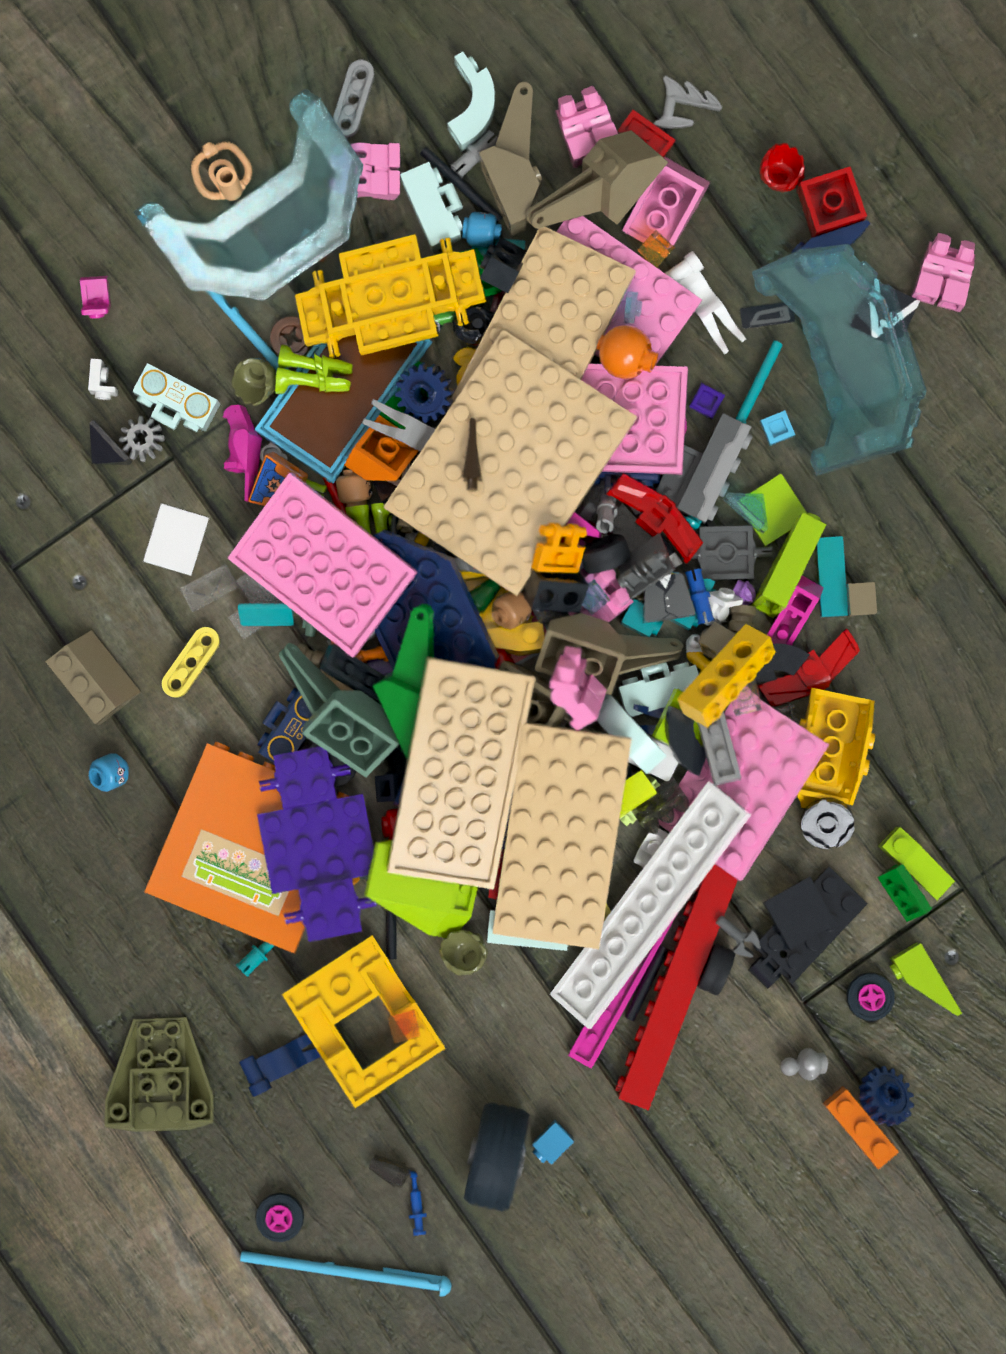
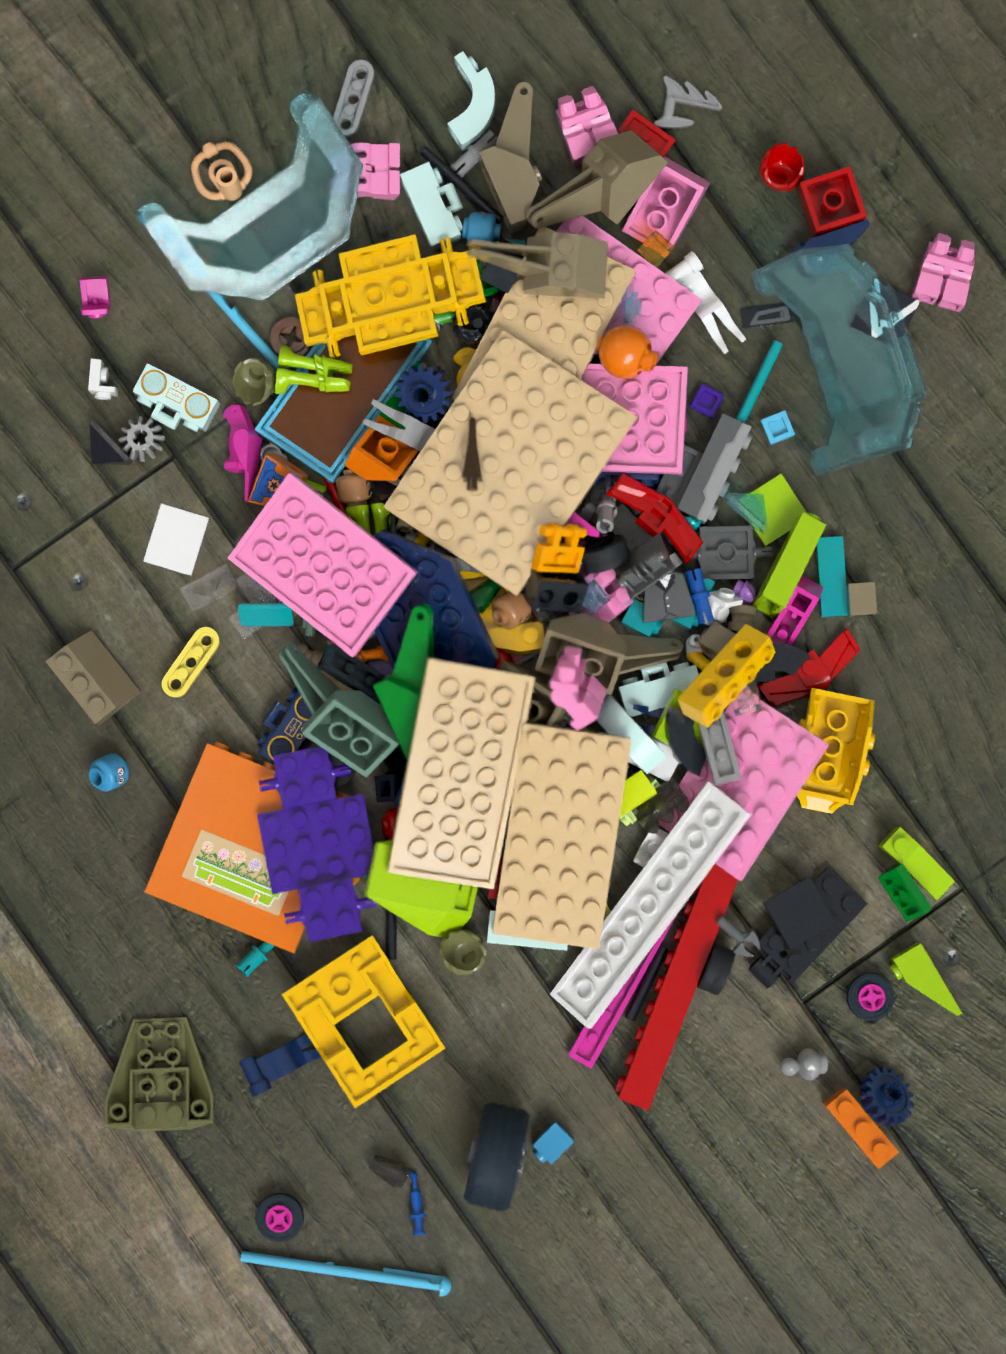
clear orange plate [387,1010,421,1043] -> none
tile [801,798,854,849] -> none
none -> dark tan slope [467,233,608,299]

